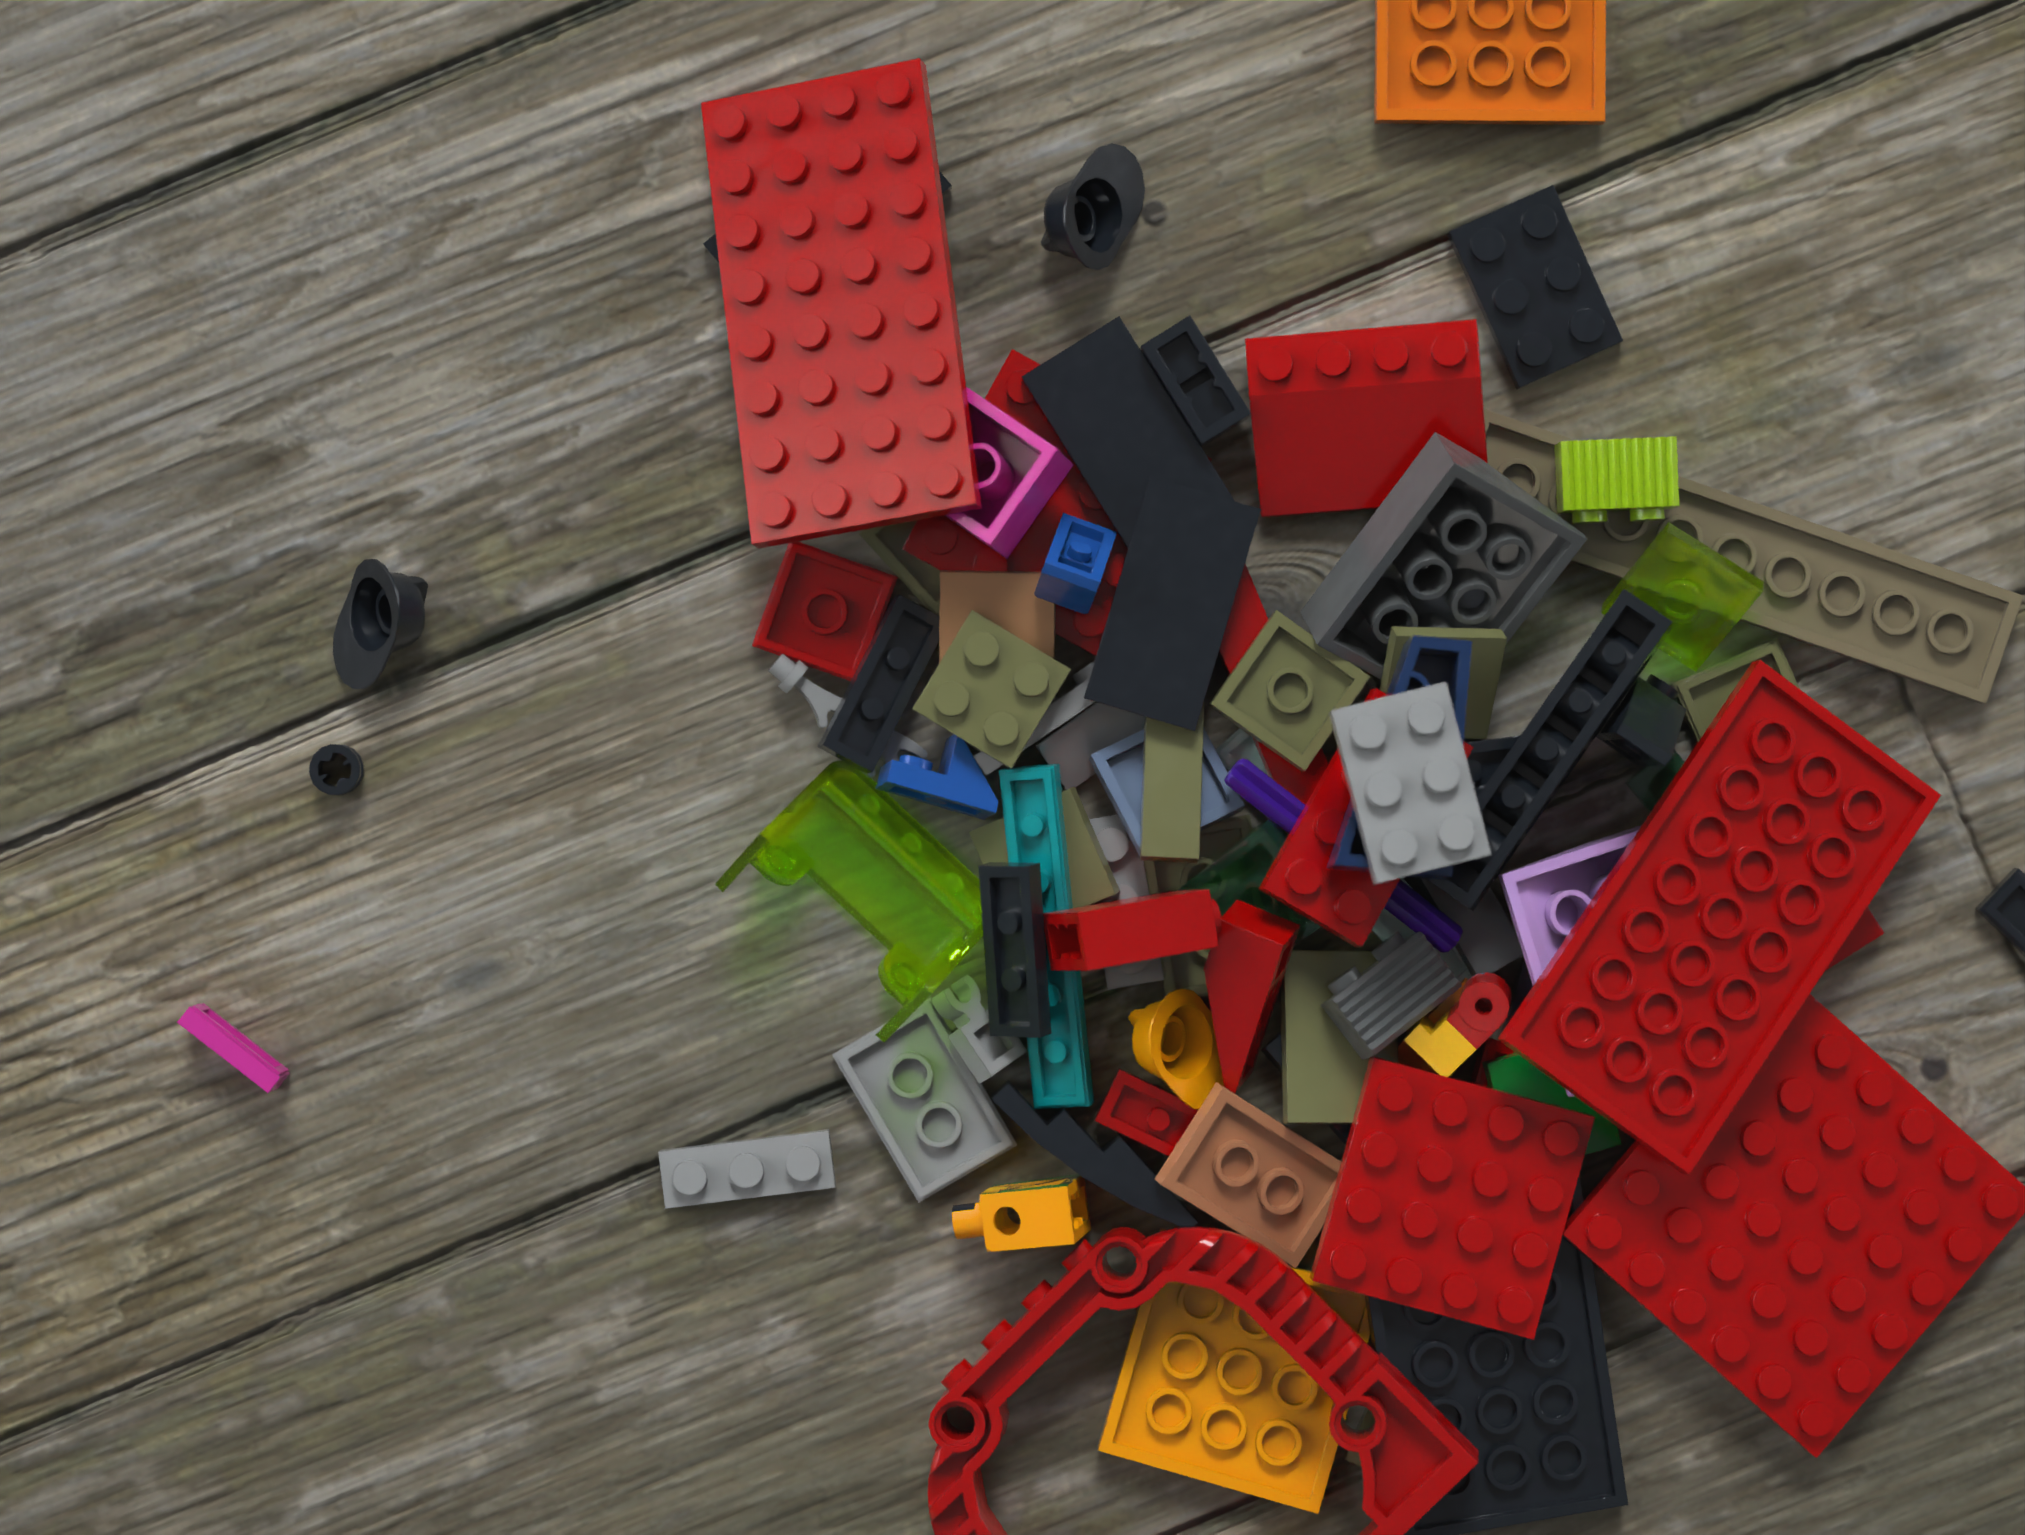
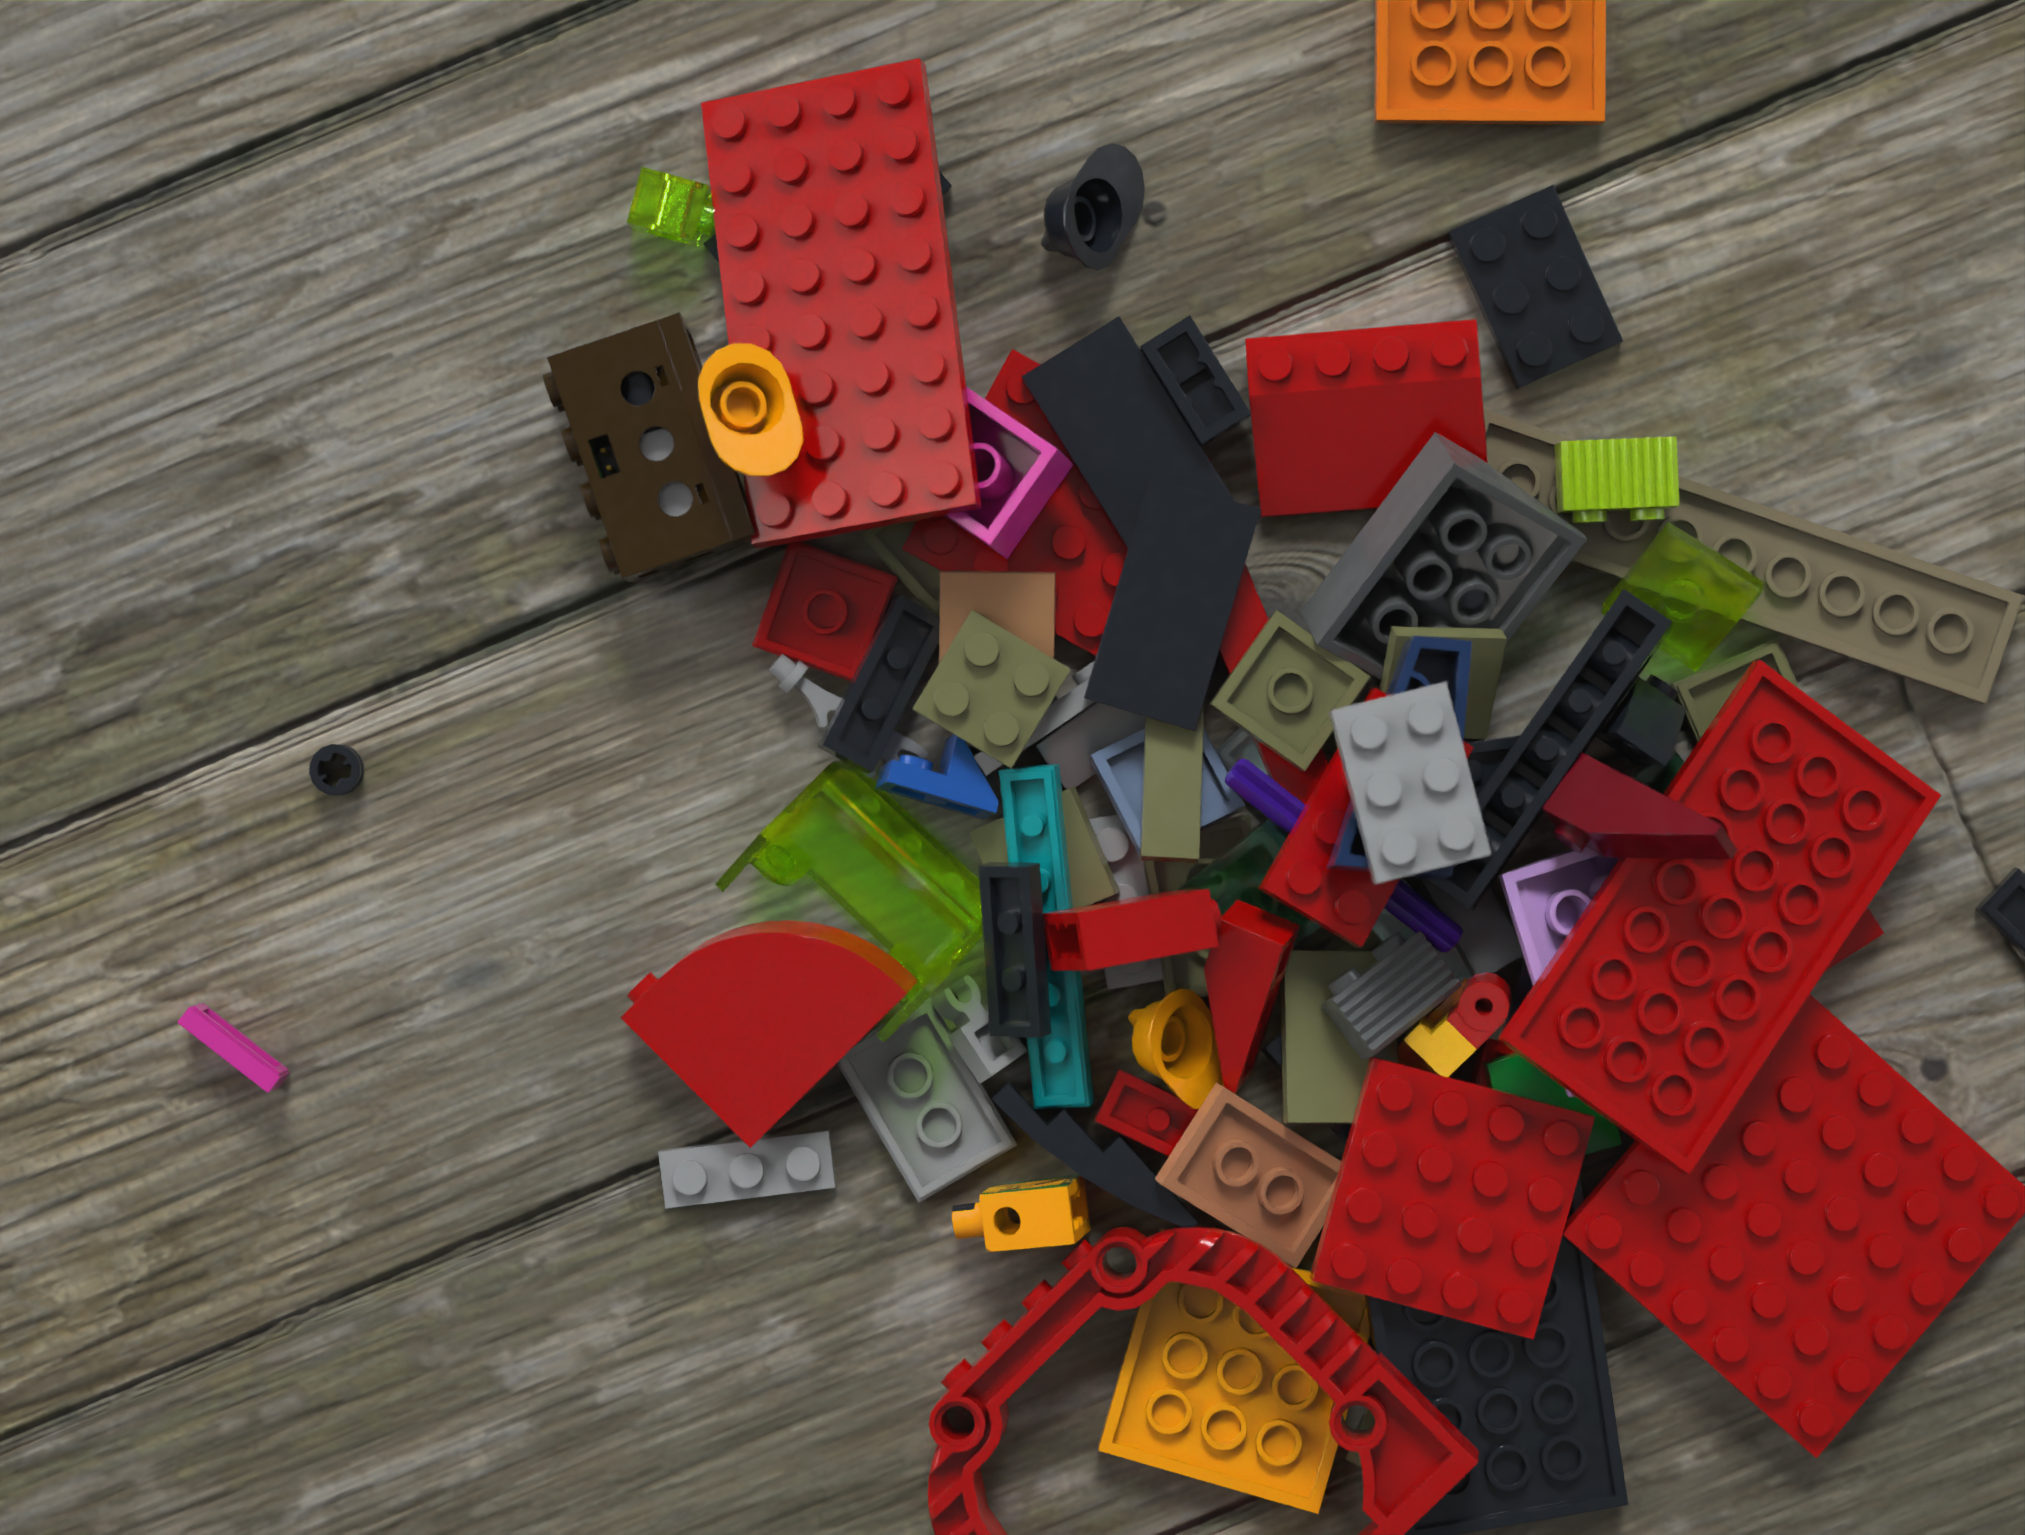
black piece [333,559,428,689] -> none
blue slope [1034,513,1117,614] -> none
none -> dark brown piece [542,312,755,583]
none -> red brick [620,920,918,1148]
none -> clear neon green brick [627,167,715,247]
none -> light orange piece [698,343,803,476]
none -> dark red slope [1542,752,1738,860]

